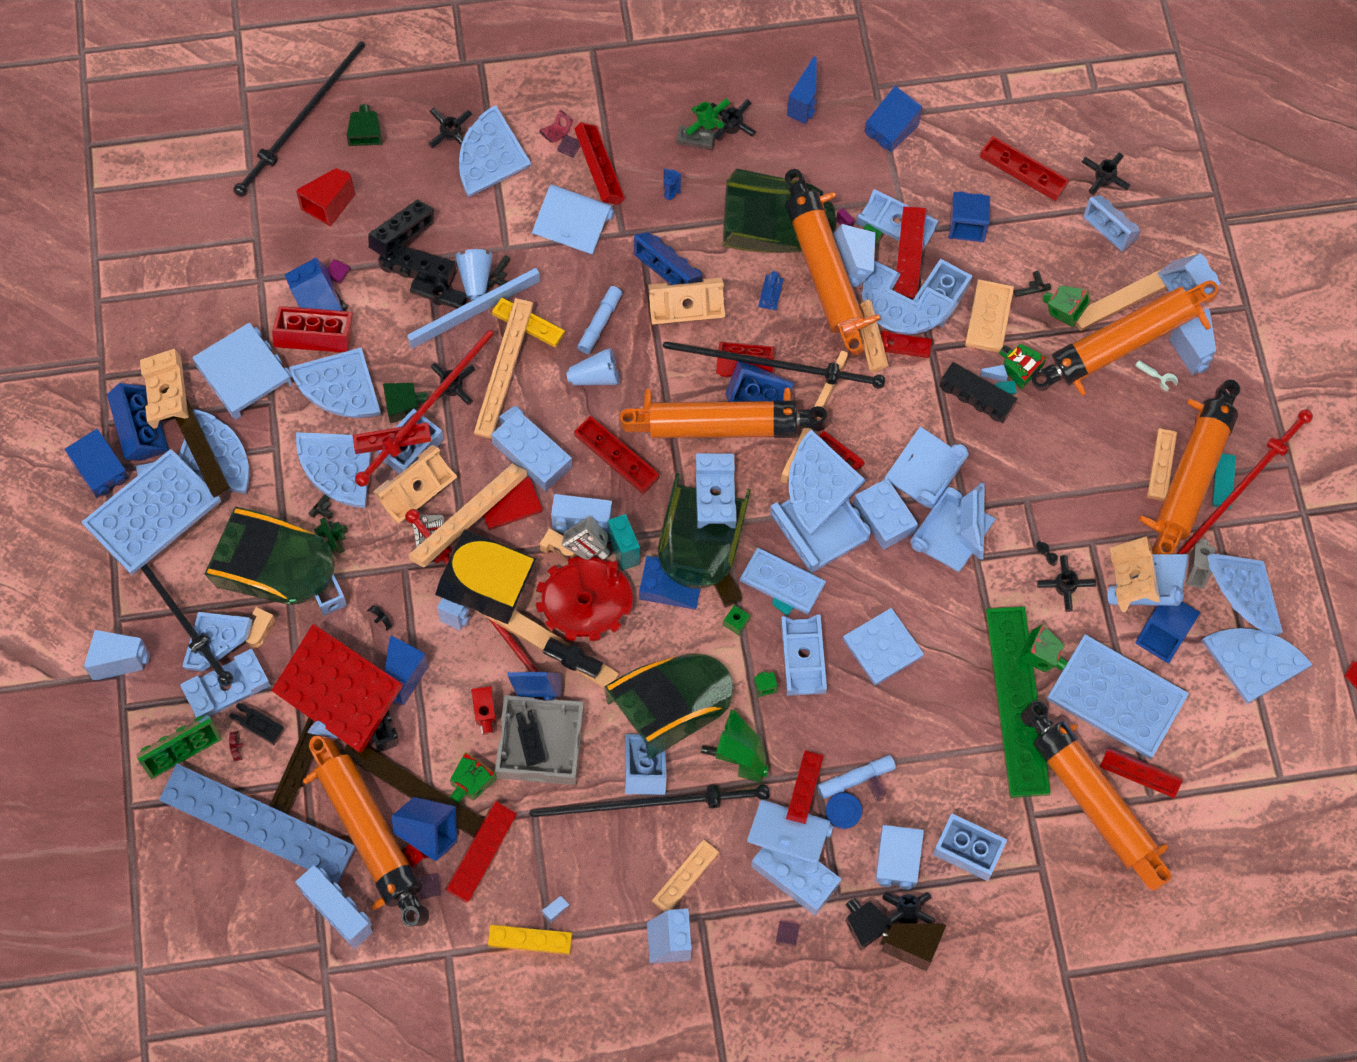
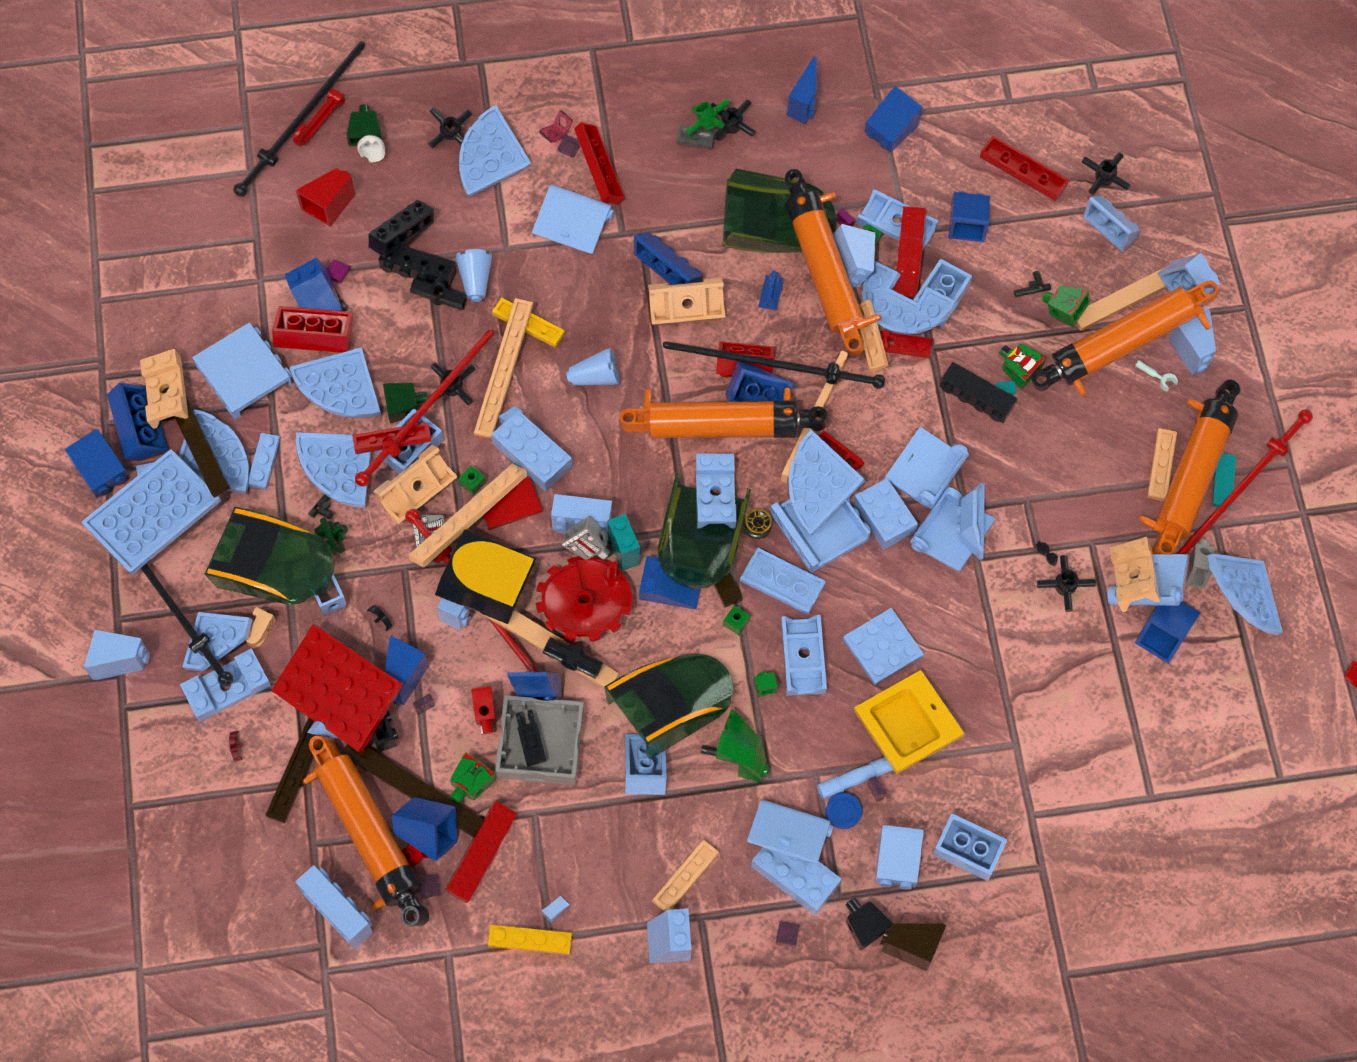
green slope [136,714,222,780] -> none
medium blue plate [159,764,356,884] -> none
black hinge [229,703,285,745] -> none
light blue tile [407,268,540,349] -> none
pearl dark grey hose [487,255,510,288] -> none
black bar [529,784,770,817] -> none
light nougat leg [540,528,577,561] -> none
red piece [574,416,659,494] -> none
light blue piece [577,286,623,354] -> none
blue hinge [664,168,681,200] -> none
teal piece [772,598,794,616] -> none
red plate [786,750,824,824] -> none
black bar [883,892,935,926] -> none
light nougat tile [965,279,1014,353] -> none
light blue piece [980,365,1008,382] -> none
green plate [985,606,1051,798] -> none
green torso [1019,624,1068,672] -> none
orange piece [1020,700,1171,890] -> none
light blue plate [1047,634,1189,759] -> none
red plate [1100,748,1183,798] -> none
light blue plate [1202,628,1312,704] -> none
none -> light blue plate [248,433,280,490]
none -> red piece [293,89,346,146]
none -> white hair [357,135,385,163]
none -> clear purple tile [413,694,435,715]
none -> green plate [458,466,486,496]
none -> pearl dark grey wheel [745,509,772,539]
none -> yellow piece [854,670,964,774]

